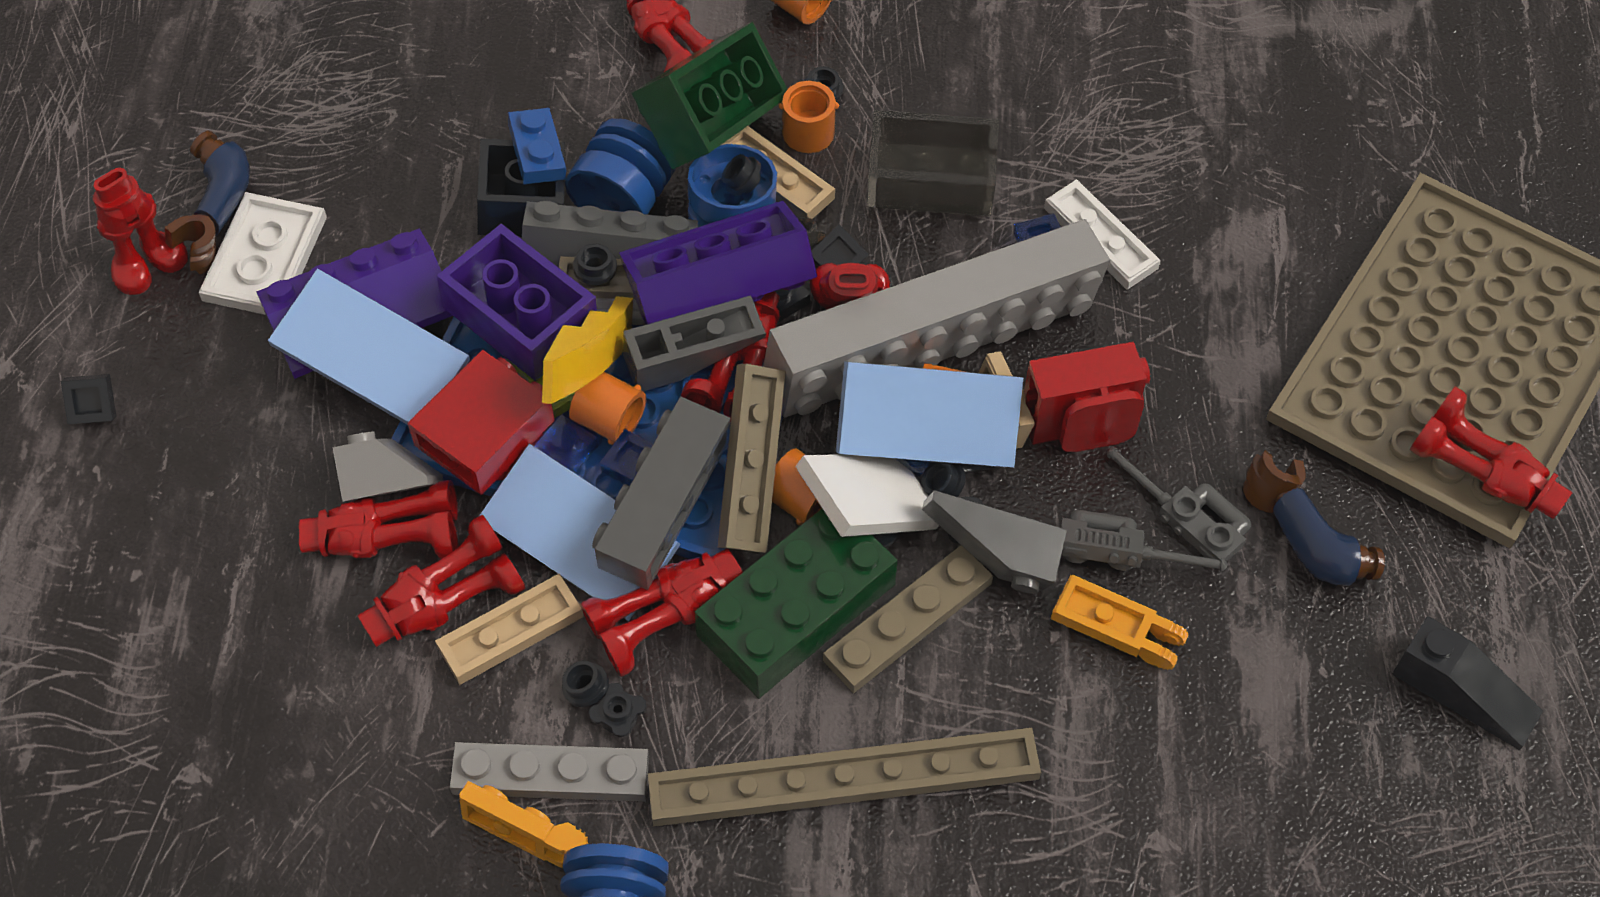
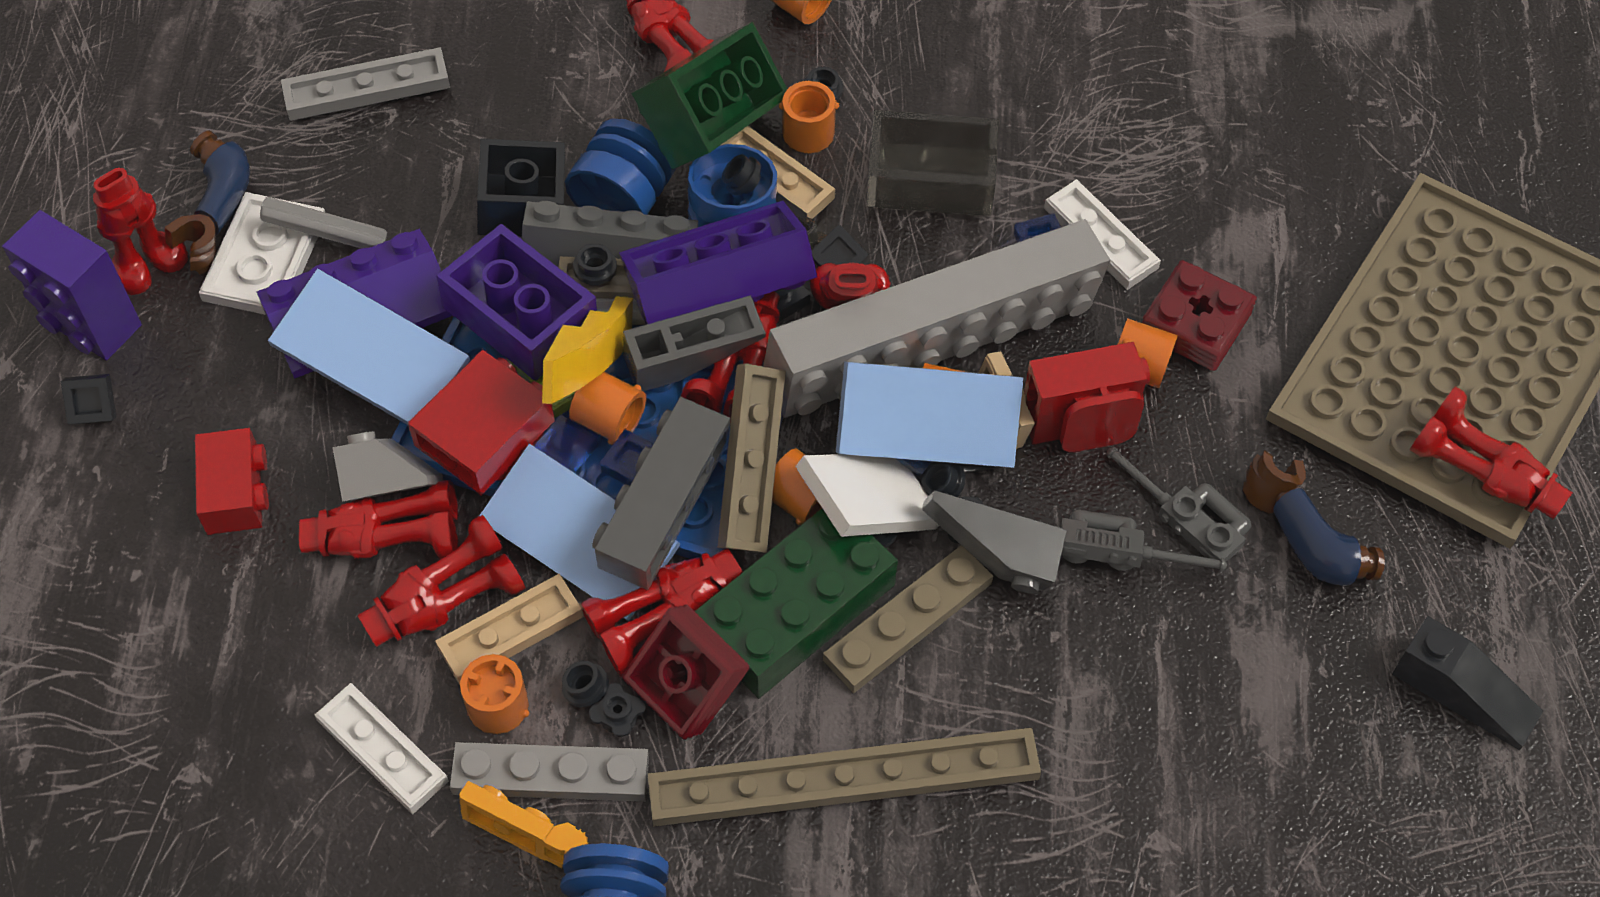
blue plate [508,108,566,184] -> none
light orange hinge [1051,575,1188,670] -> none
none -> dark purple brick [2,210,142,361]
none -> red brick [195,428,269,535]
none -> light grey axle [260,197,387,249]
none -> light grey plate [281,47,450,121]
none -> white tile [315,683,449,815]
none -> orange piece [460,654,529,734]
none -> dark red brick [622,605,749,740]
none -> orange piece [1118,318,1178,388]
none -> dark red brick [1142,260,1257,371]

